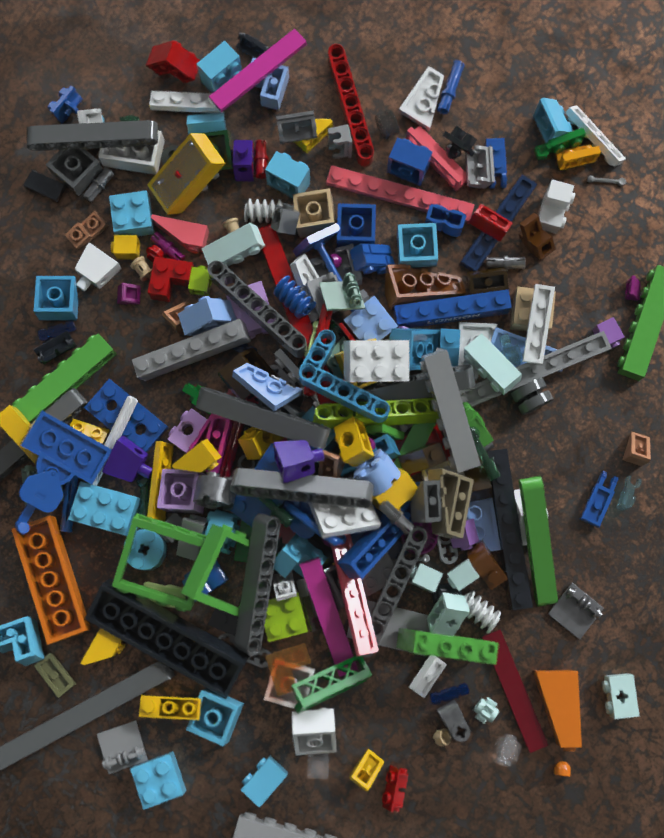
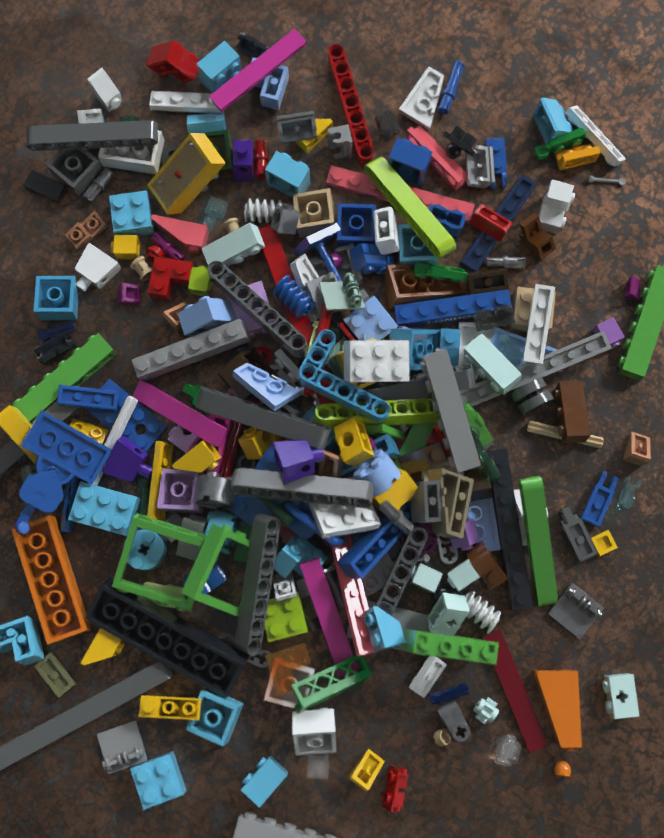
blue hips [48,85,83,124] -> none
none -> blue tile [57,385,119,411]
none -> white slope [87,68,123,112]
none -> dark pink tile [132,380,227,447]
none -> clear light blue plate [204,196,229,231]
none -> red plate [256,346,273,364]
none -> medium azure slope [363,606,406,652]
none -> lime beam [364,156,456,259]
none -> white brick [373,207,399,254]
none -> green hinge [413,263,468,282]
none -> clear smoke hinge [473,305,515,332]
none -> tan axle [527,421,604,448]
none -> reddish brown brick [553,381,591,443]
none -> dark grey hinge [559,507,598,562]
none -> yellow plate [591,530,618,557]

